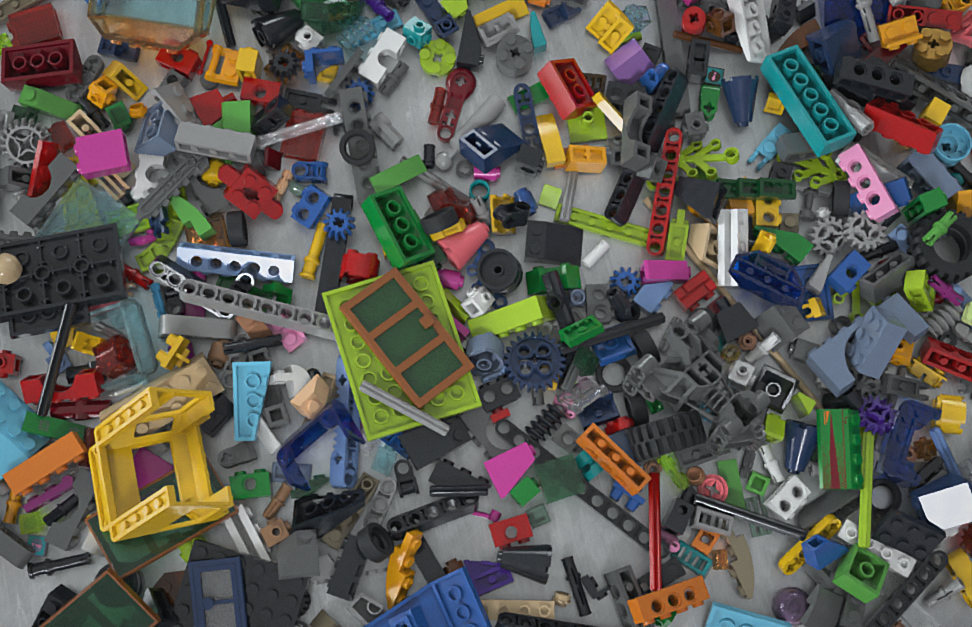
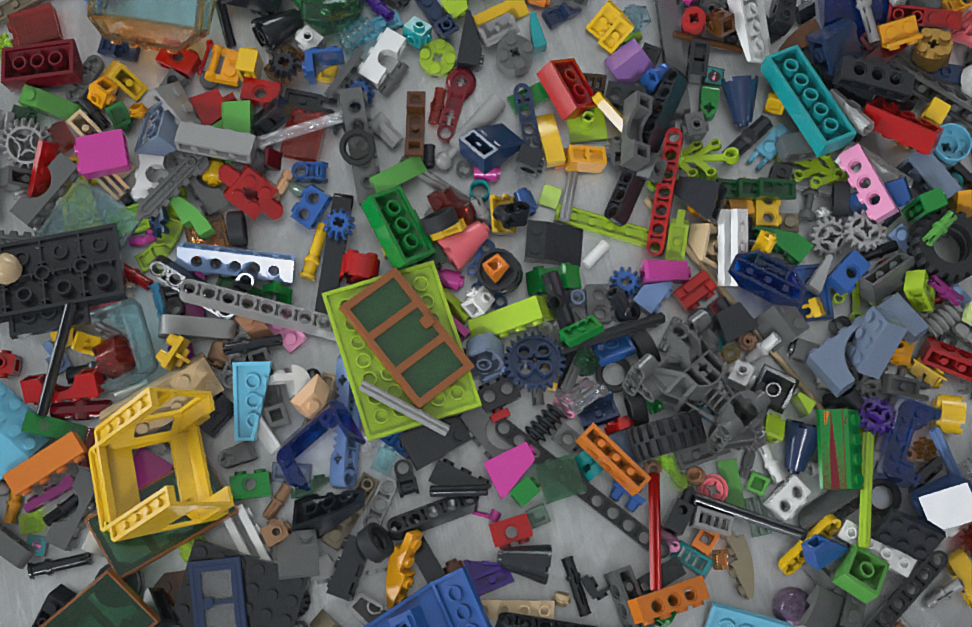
none -> reddish brown slope [404,91,426,157]
none -> orange slope [482,253,509,283]
none -> black piece [722,115,773,157]

